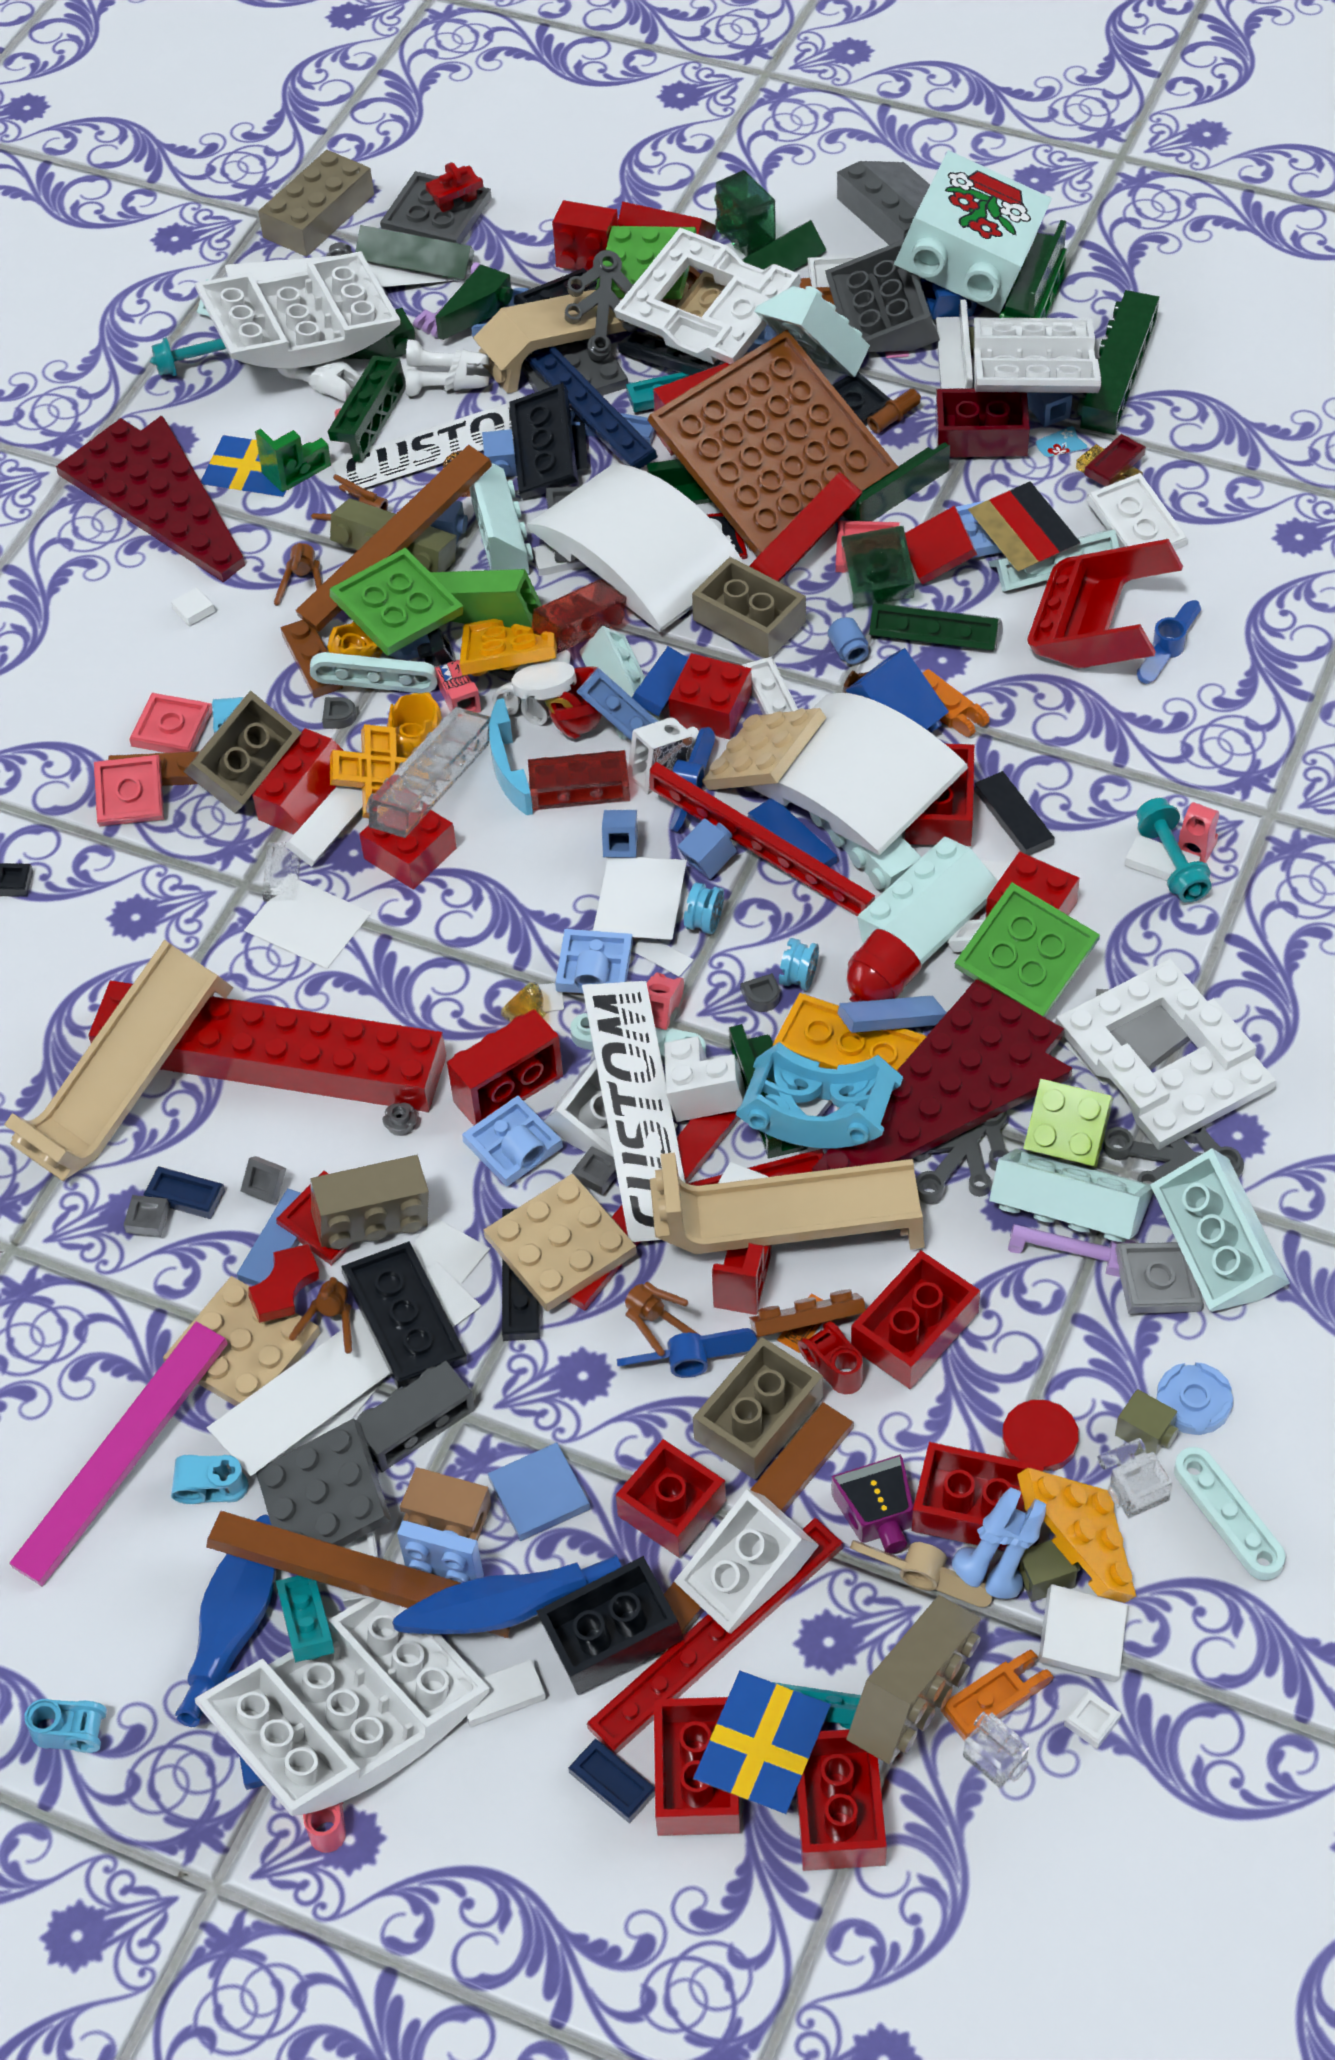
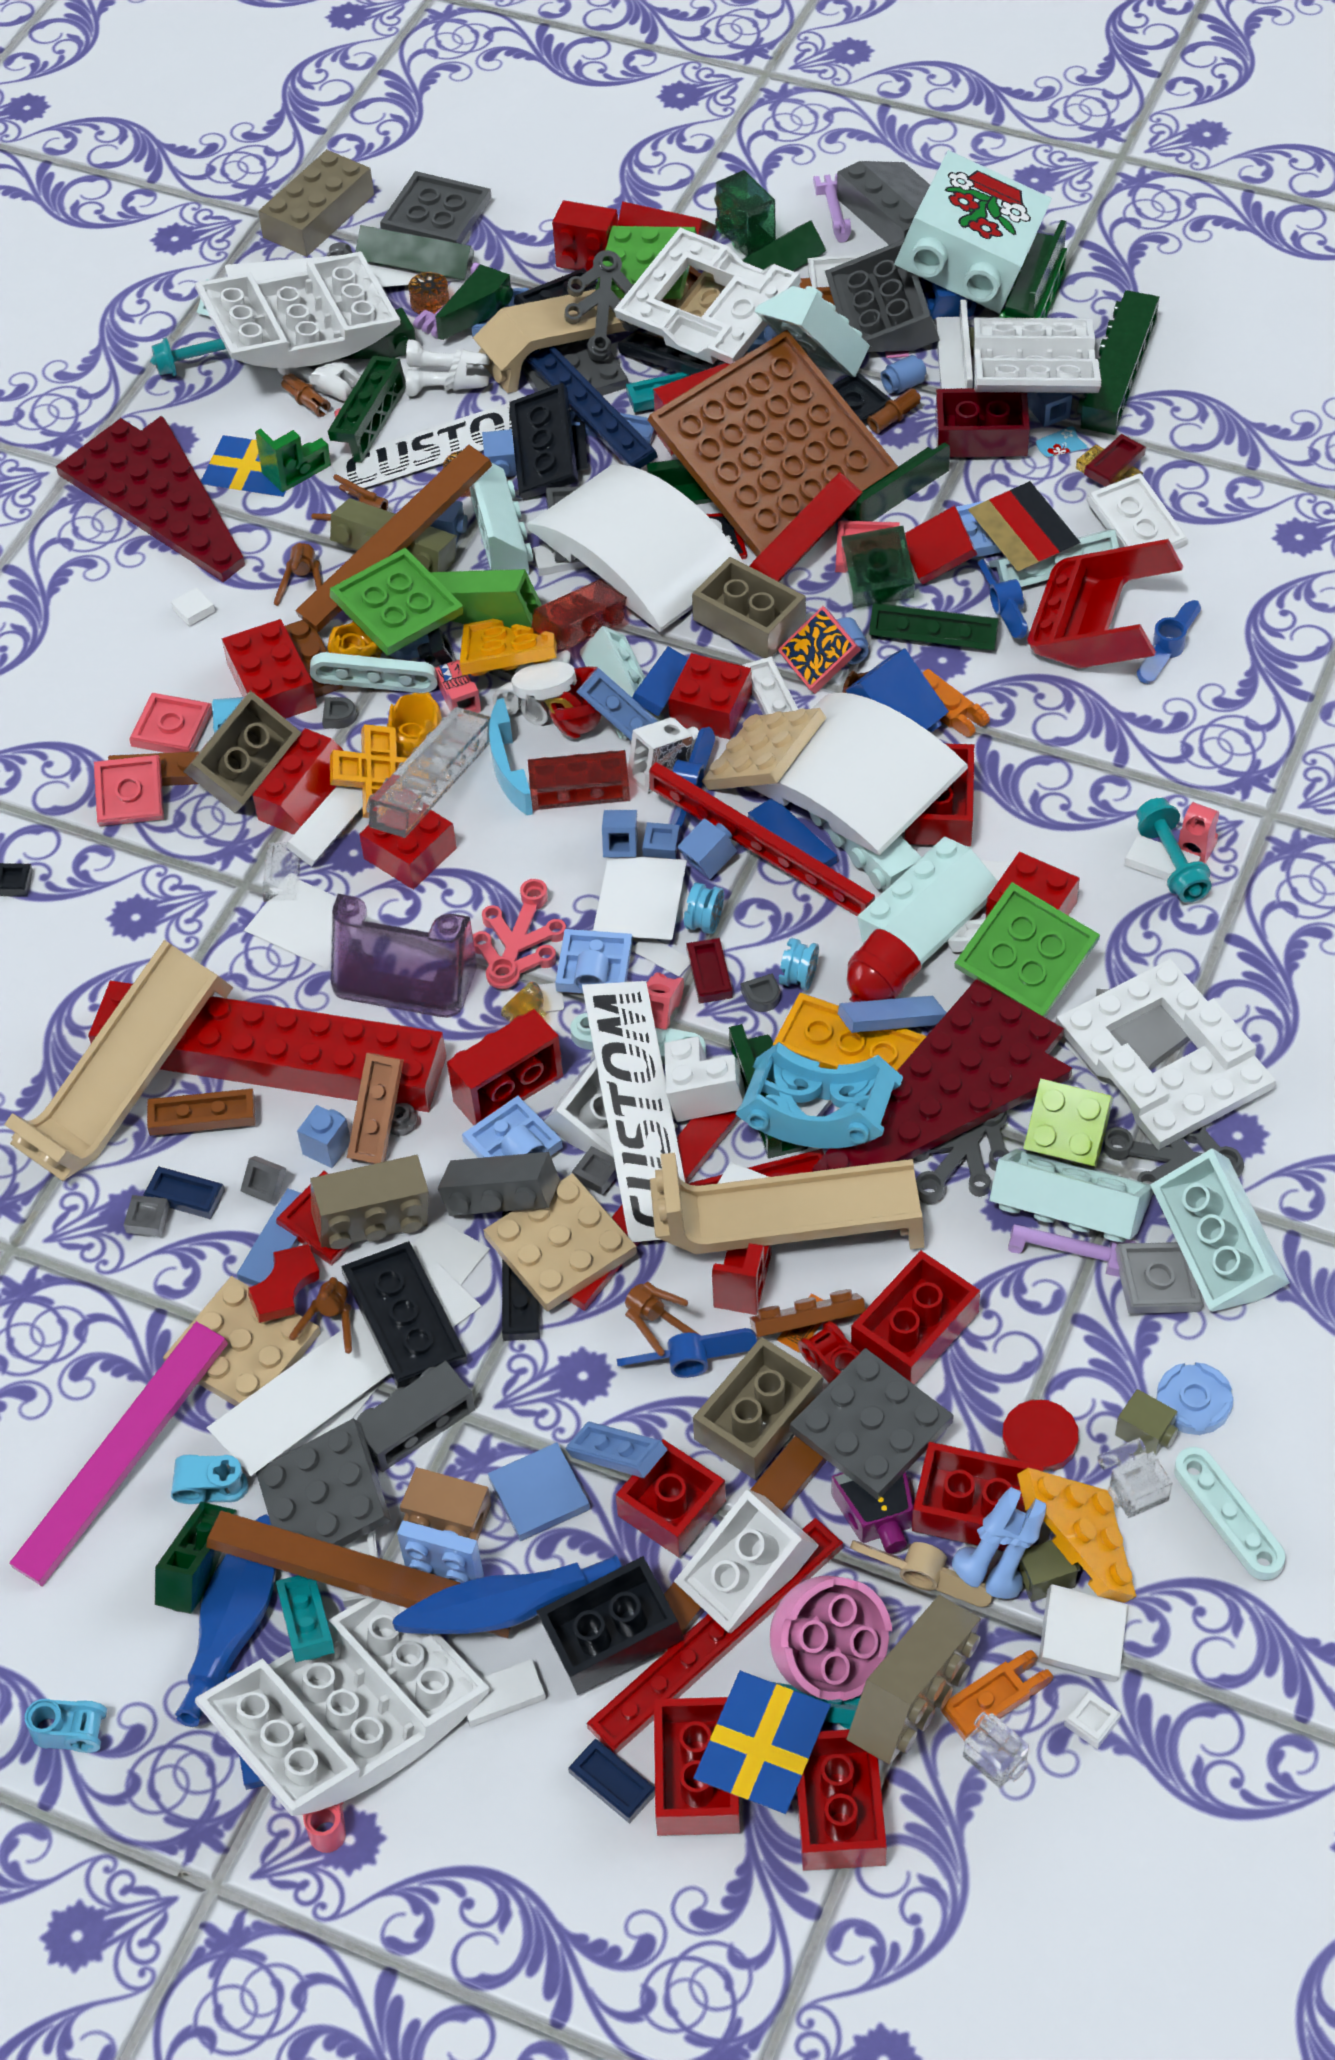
red hips [425,162,484,212] -> none
black tile [974,771,1055,855] -> none
none -> dark orange plate [147,1088,255,1136]
none -> dark green slope [154,1502,237,1614]
none -> red brick [221,619,317,719]
none -> dark orange axle [281,373,330,417]
none -> medium blue brick [297,1105,350,1168]
none -> clear purple windscreen [330,894,477,1018]
none -> nougat plate [347,1053,404,1164]
none -> clear orange wheel [408,272,450,315]
none -> dark grey brick [438,1152,560,1216]
none -> coral plant [471,879,566,989]
none -> medium blue tile [565,1421,667,1478]
none -> medium blue plate [642,822,680,859]
none -> dark red tile [686,938,733,1004]
none -> bright pink cylinder [770,1576,892,1701]
none -> tile [777,606,861,694]
none -> dark grey plate [790,1348,954,1500]
none -> lavender hinge [813,174,851,243]
none -> medium blue brick [881,355,927,393]
none -> blue piece [978,558,1028,639]

